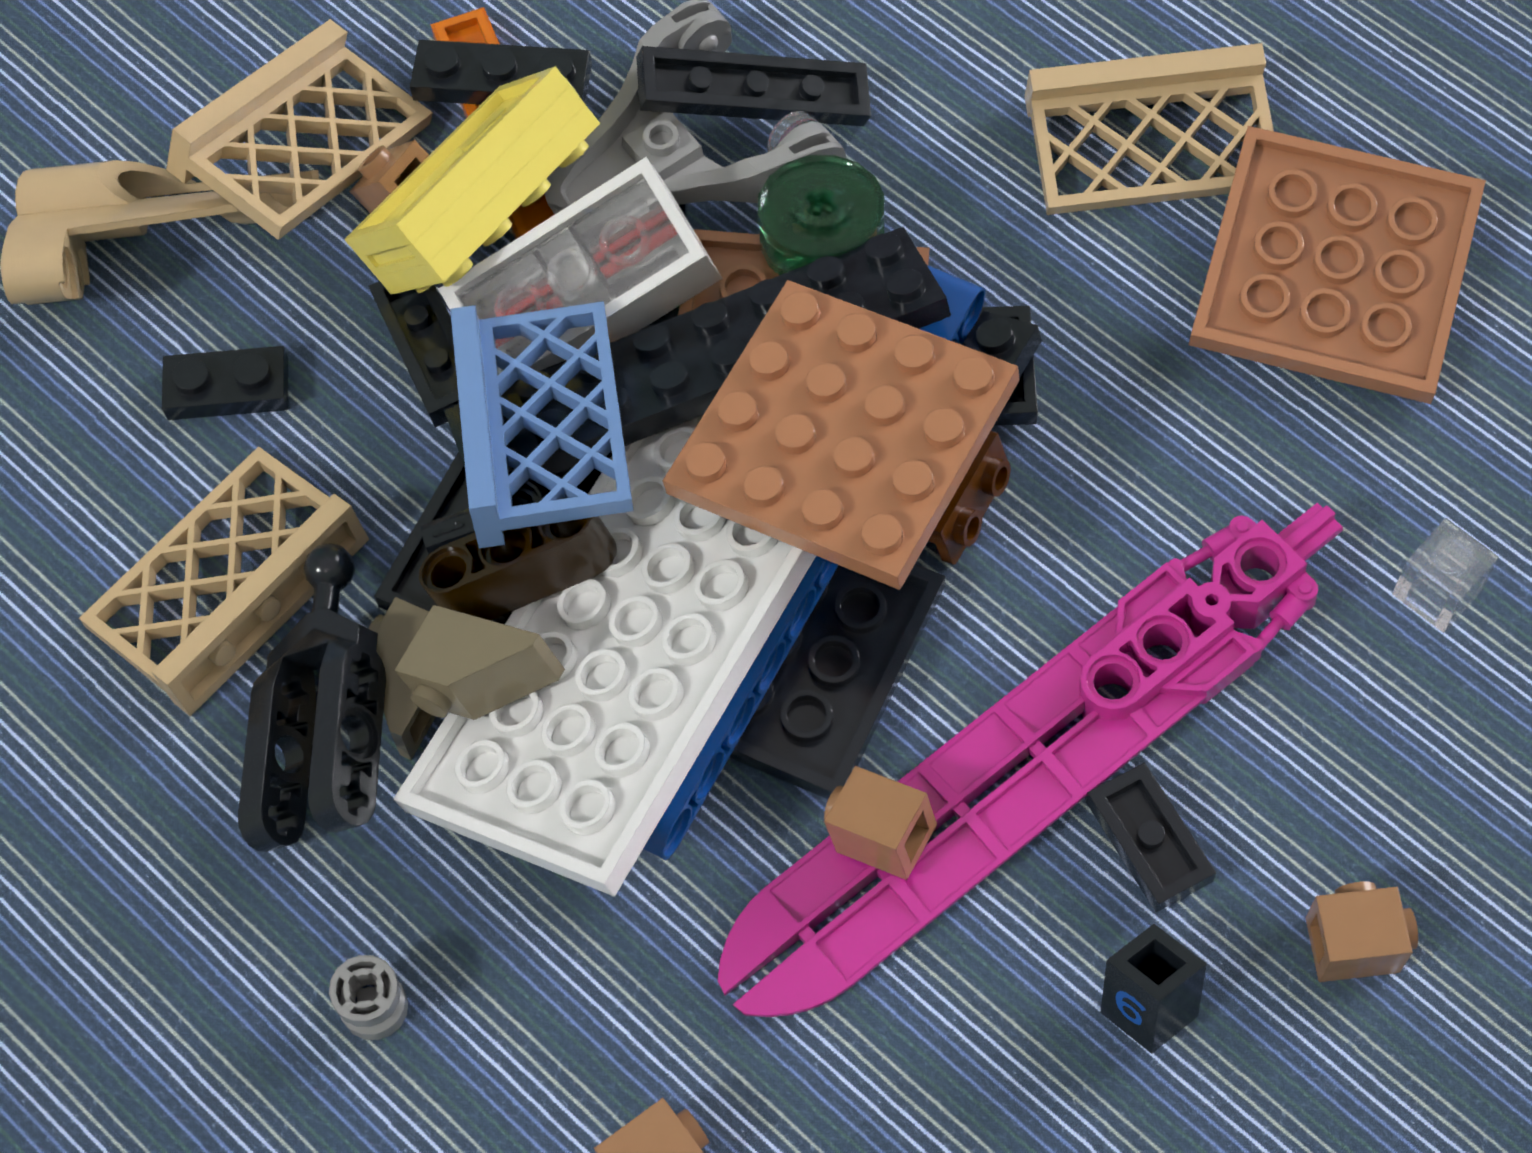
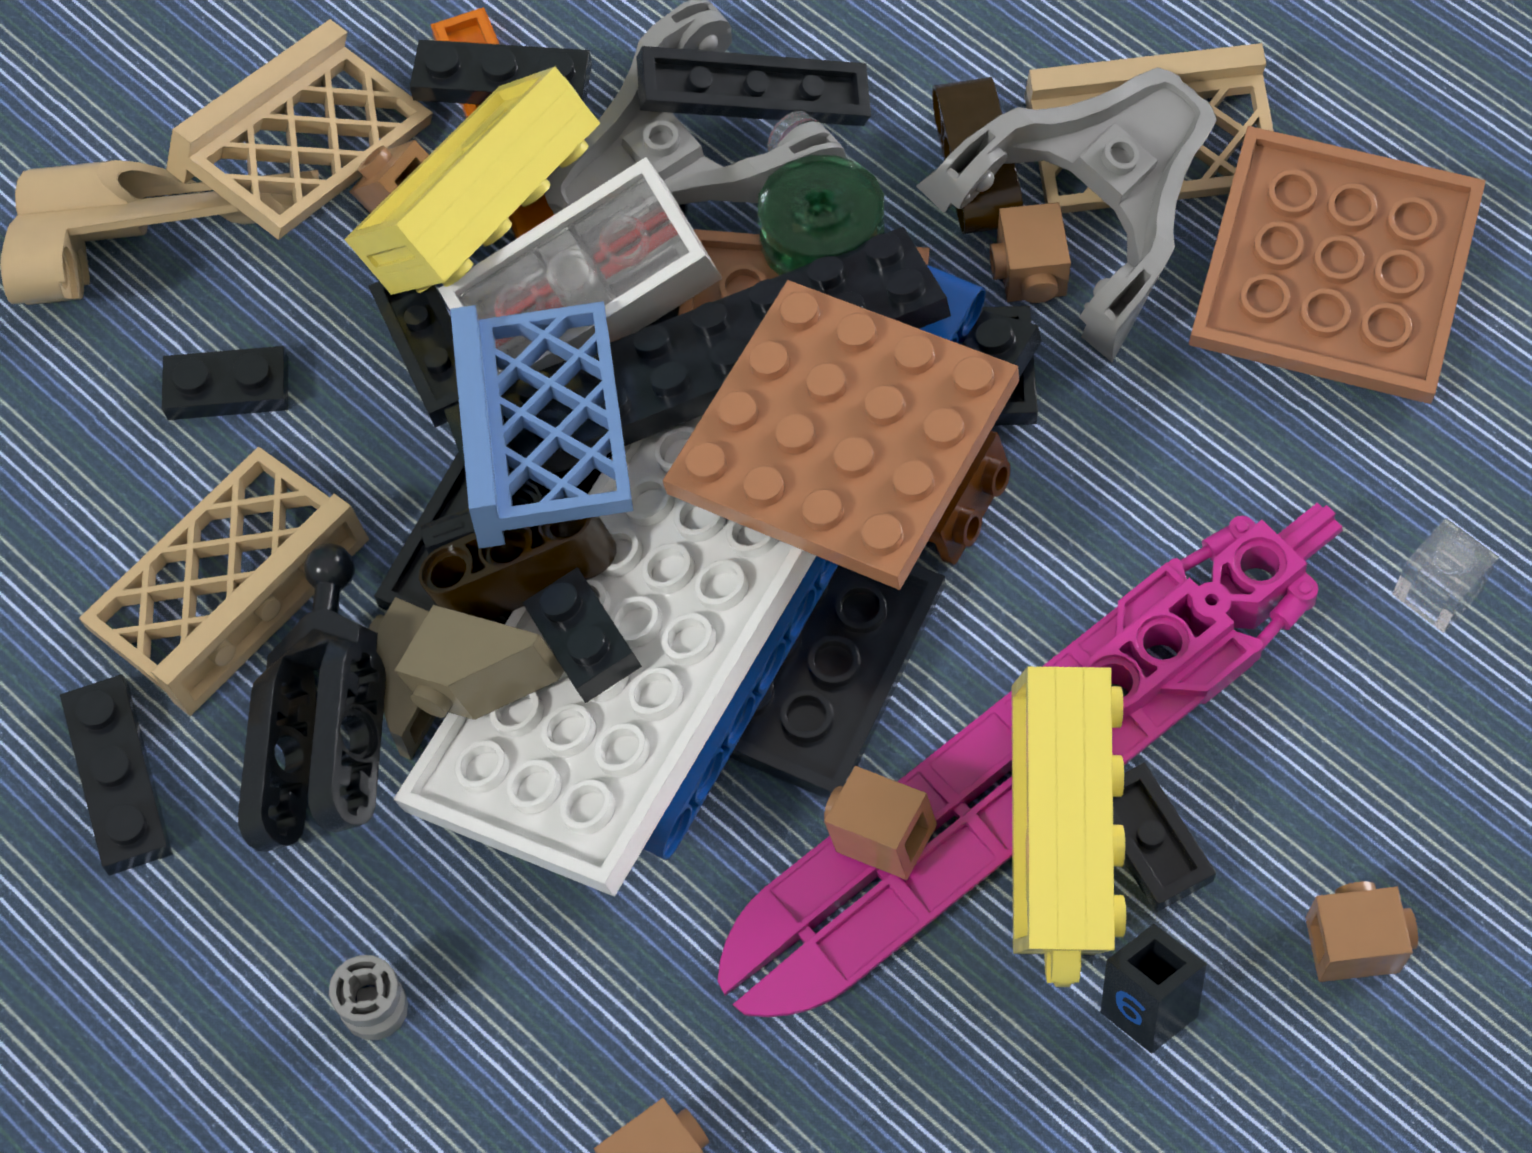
none -> black plate [60,674,173,876]
none -> black plate [522,567,642,703]
none -> light grey animal [916,67,1217,362]
none -> dark brown beam [932,77,1023,234]
none -> medium nougat brick [989,202,1071,303]
none -> light yellow piece [1012,666,1126,987]

